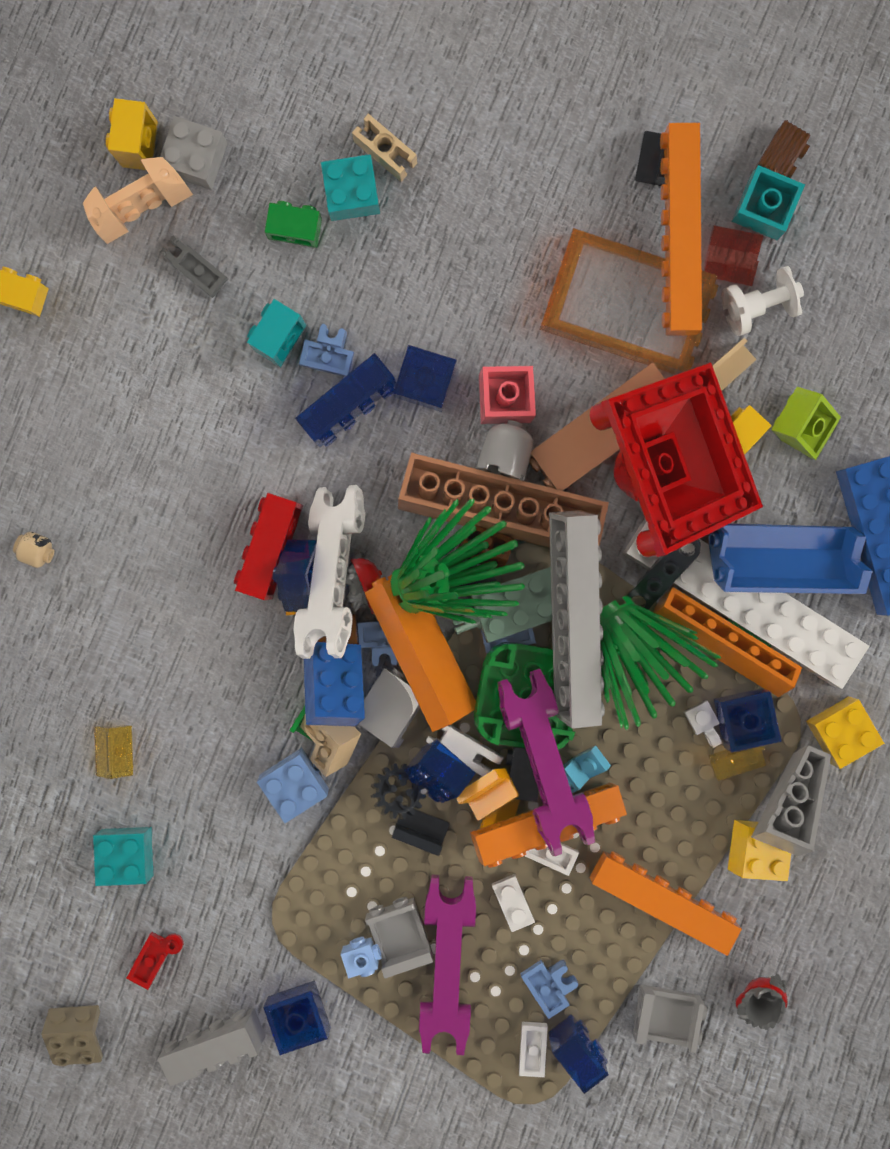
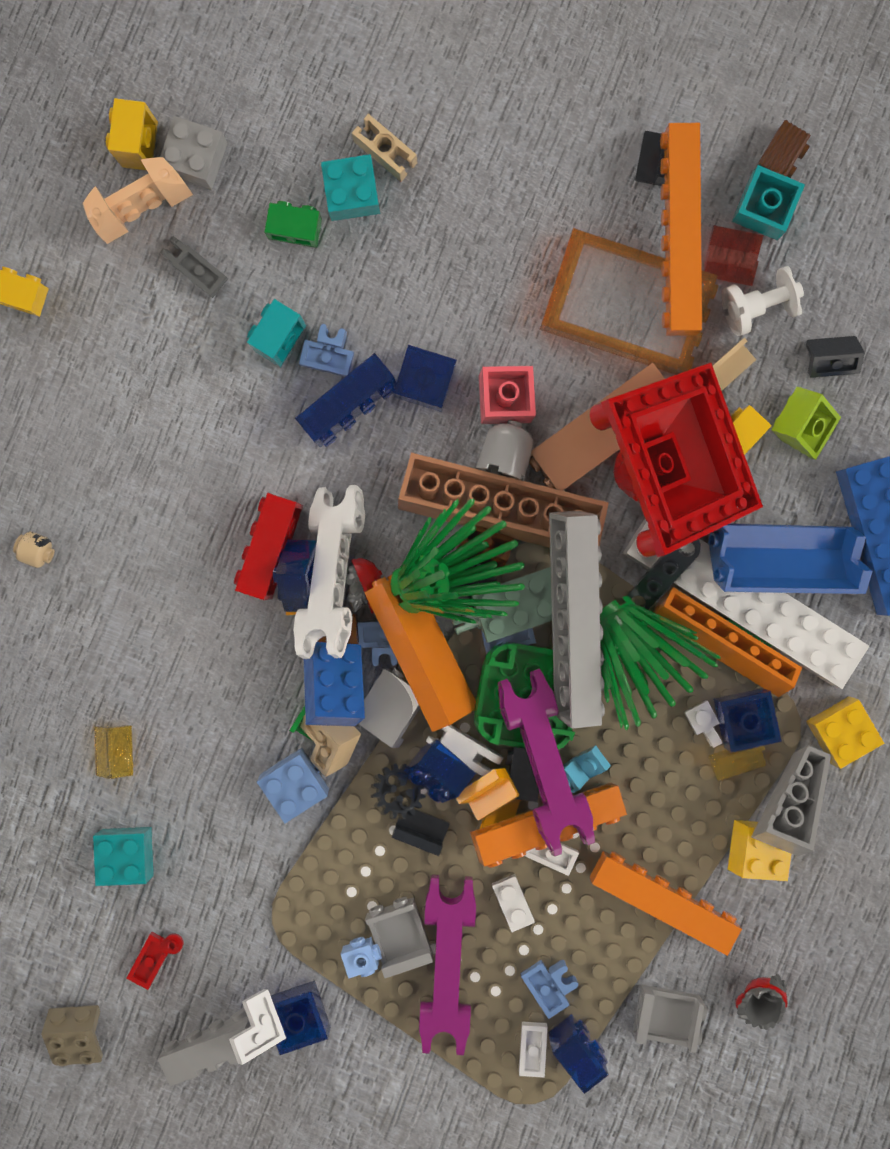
none -> white plate [229,989,286,1065]
none -> black panel [806,336,865,378]

